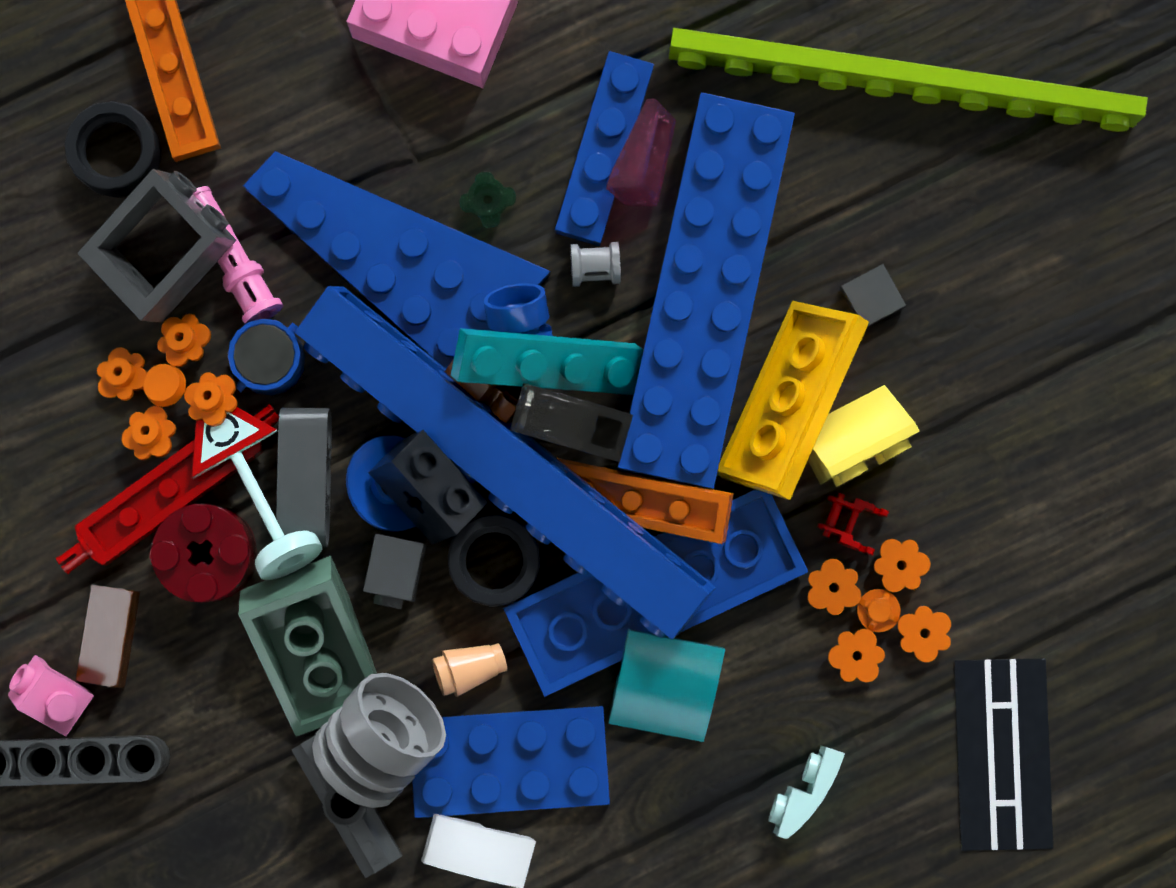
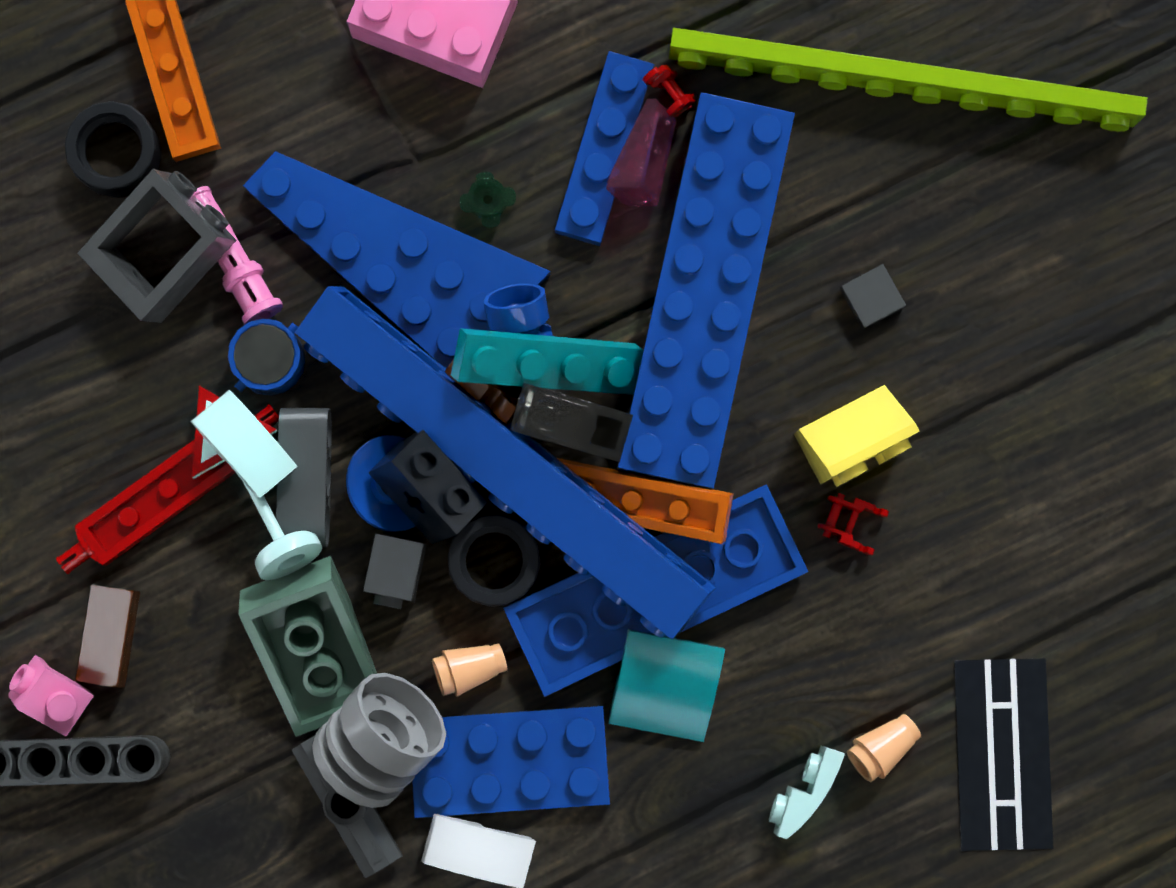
orange plant [97,314,237,460] -> none
dark red brick [149,504,257,602] -> none
light grey bush [570,242,621,287] -> none
yellow tile [717,301,869,500] -> none
orange plant [807,539,951,682] -> none
none -> light aqua slope [191,390,298,498]
none -> red piece [642,65,695,117]
none -> light nougat cone [847,714,921,782]

